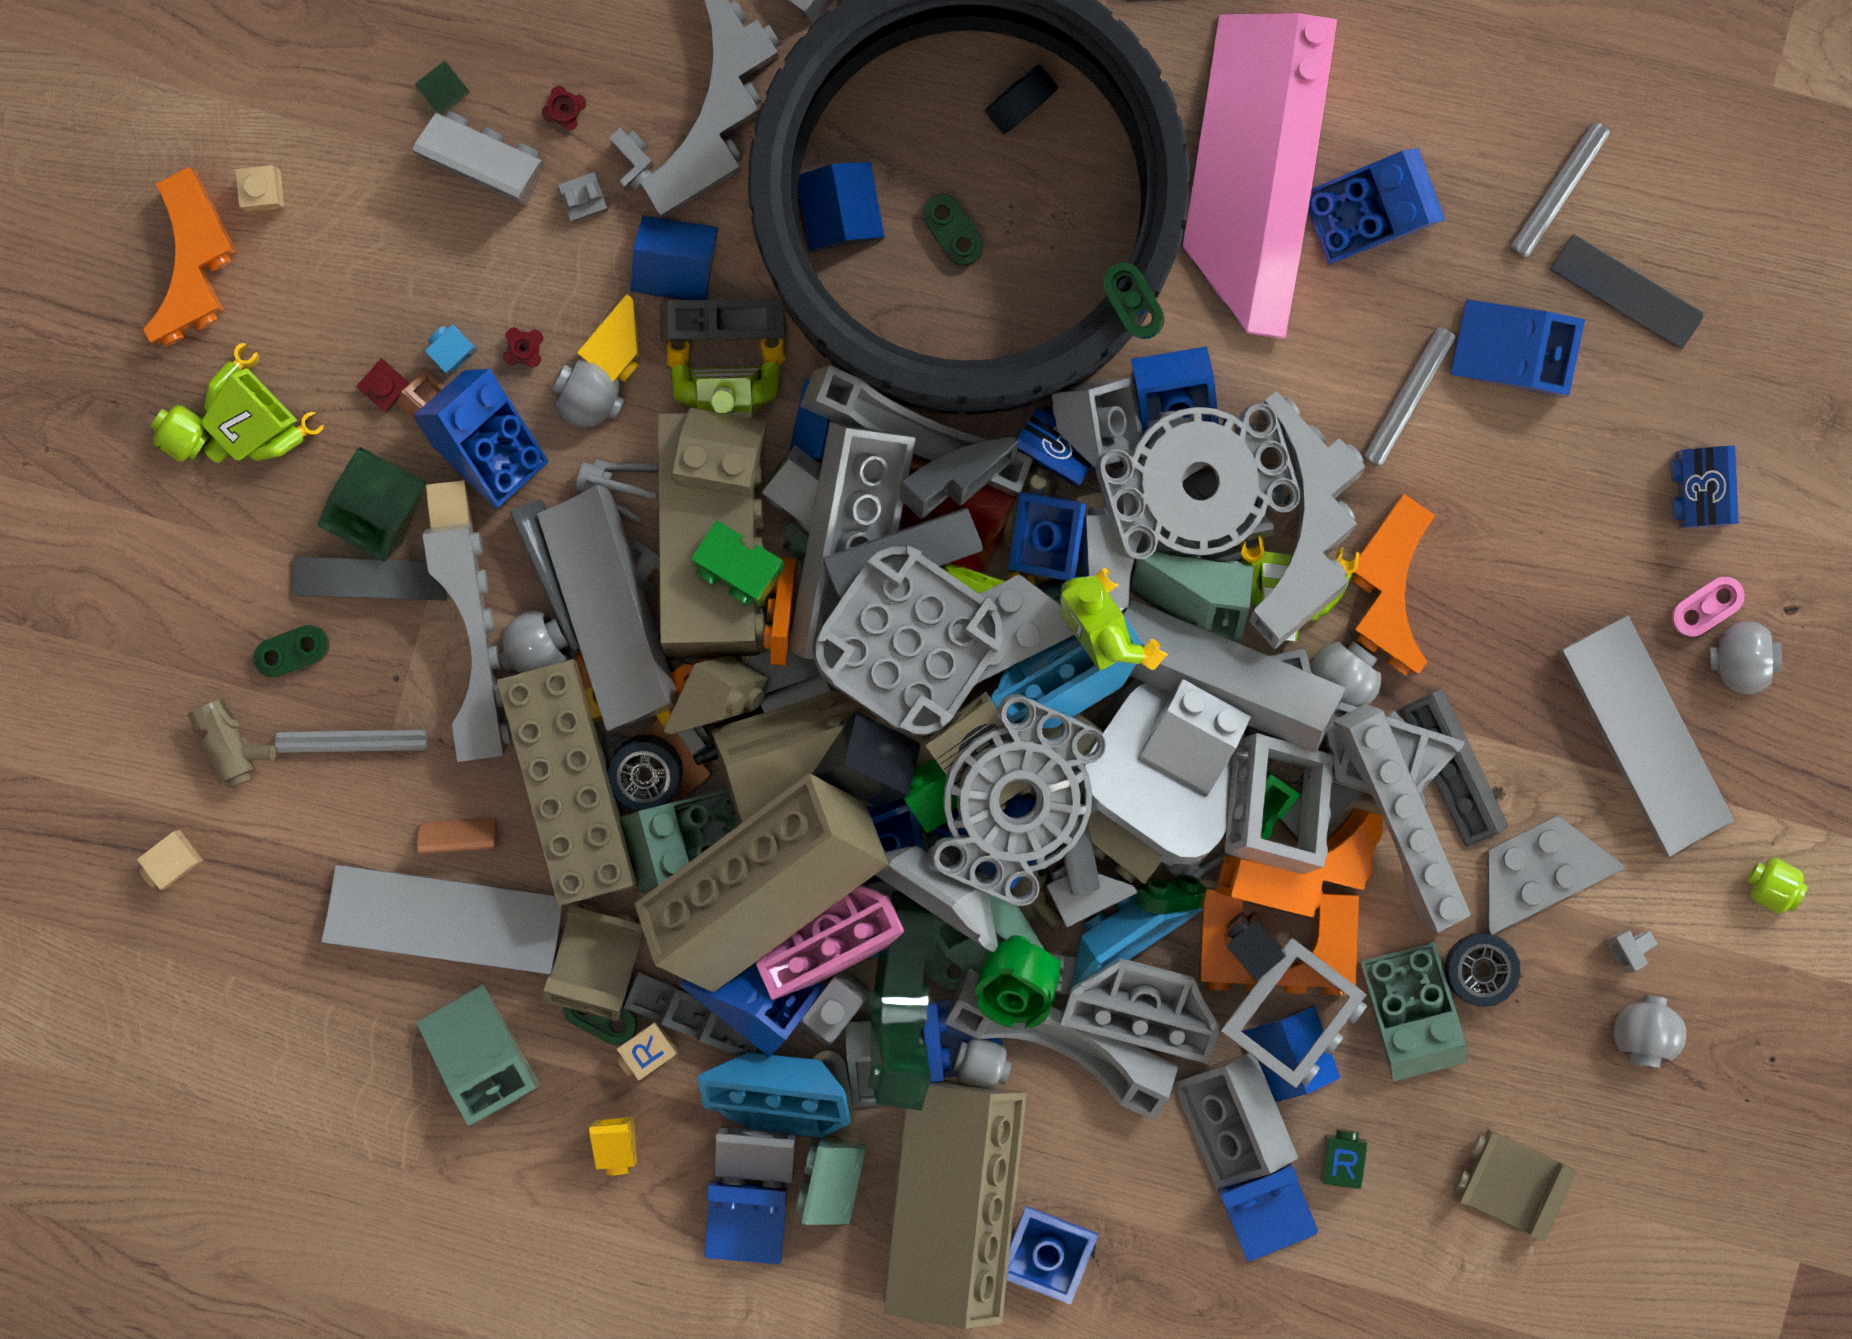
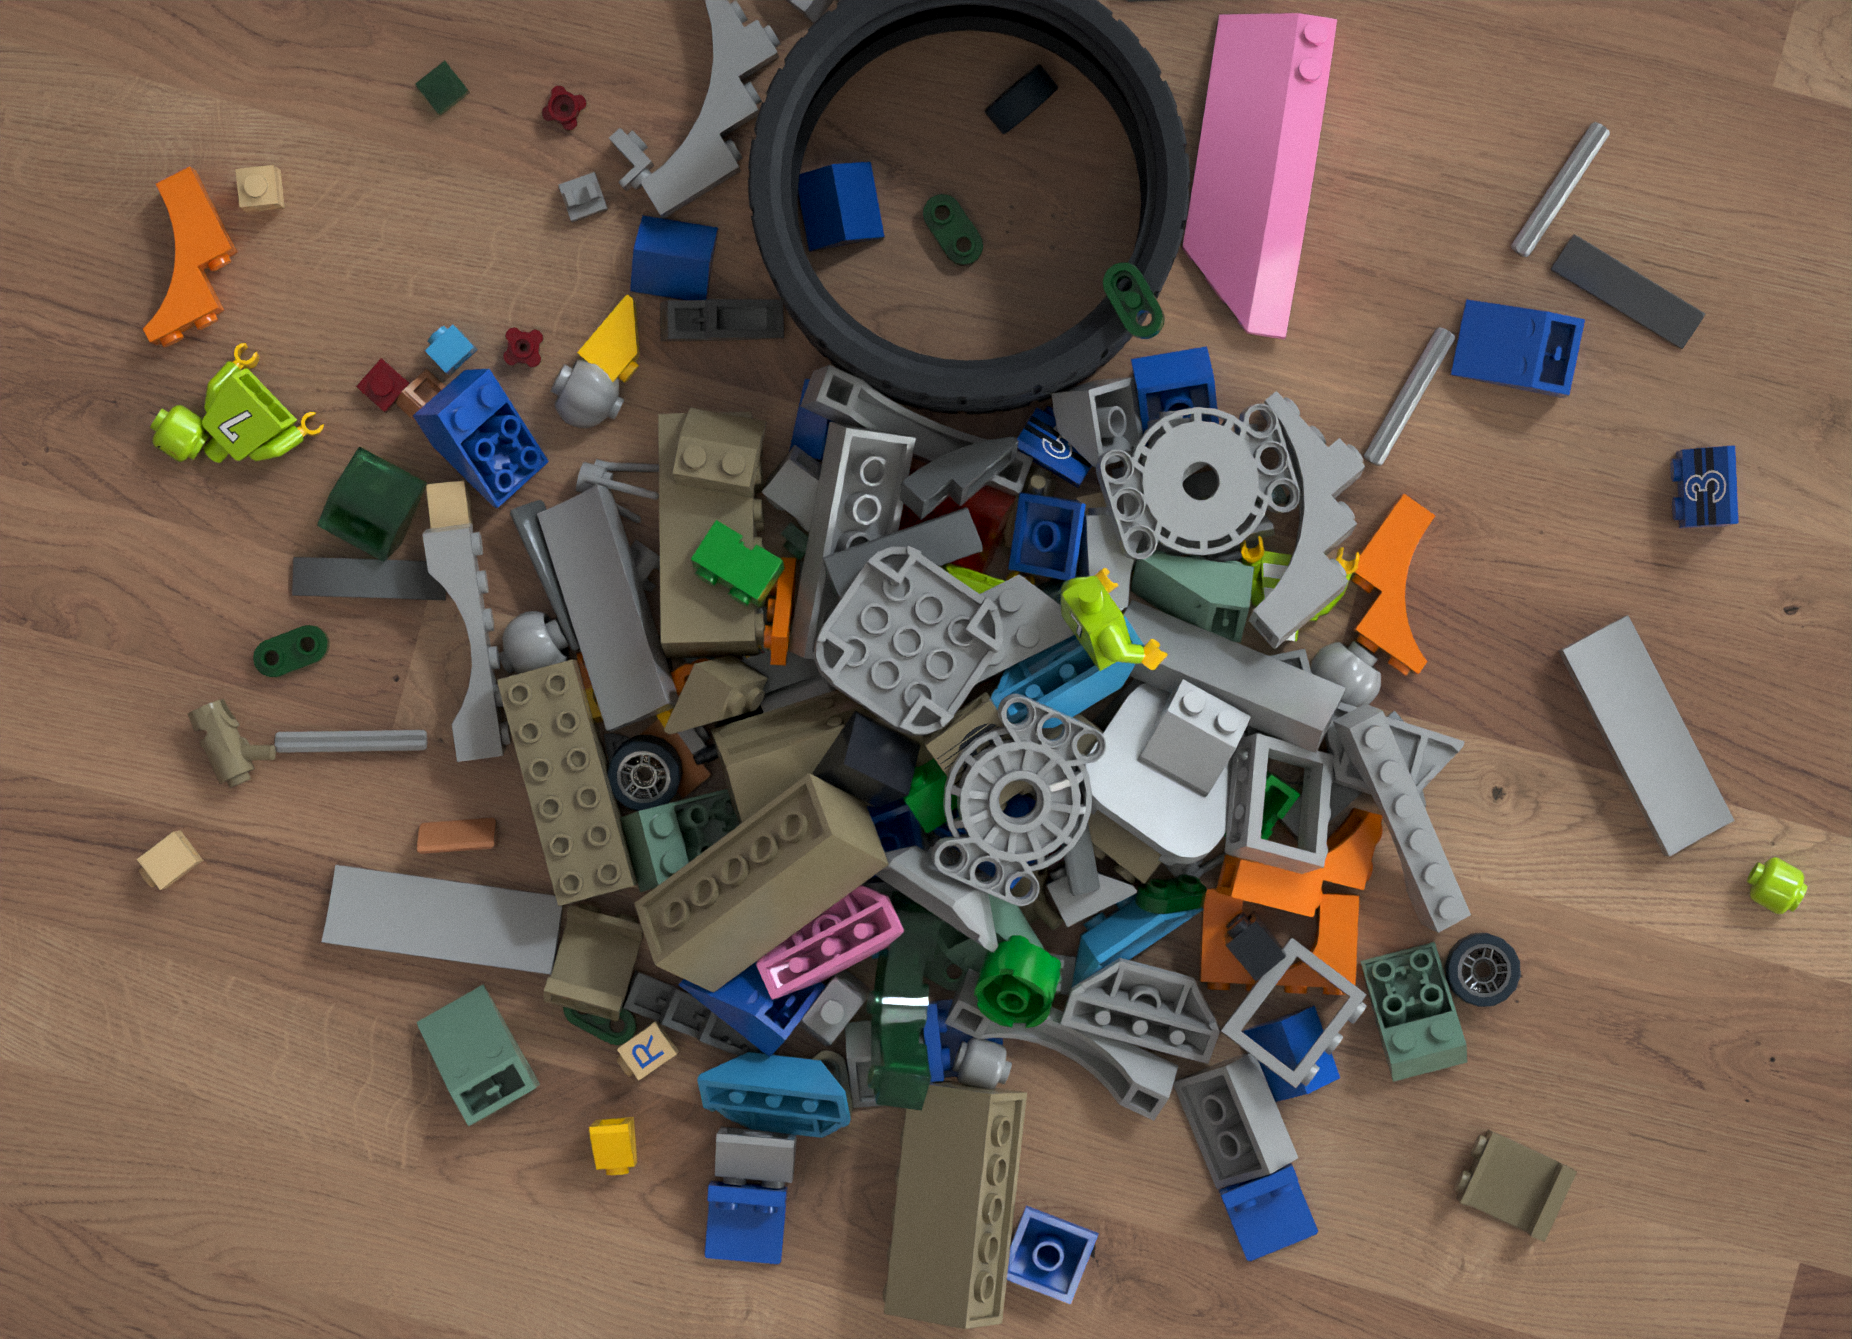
light grey slope [412,111,545,206] -> none
lime torso [666,338,786,415] -> none
sand green slope [796,1136,867,1225] -> none
blue slope [1308,148,1445,264] -> none
dark green brick [1320,1129,1368,1189] -> none
dark grey slope [1401,689,1508,847] -> none
light grey wing [1487,815,1625,935] -> none
light grey tile [1605,930,1658,973] -> none
light grey plant [1613,995,1686,1069] -> none
bright pink plate [1671,577,1745,637] -> none
light grey plant [1710,621,1782,695] -> none

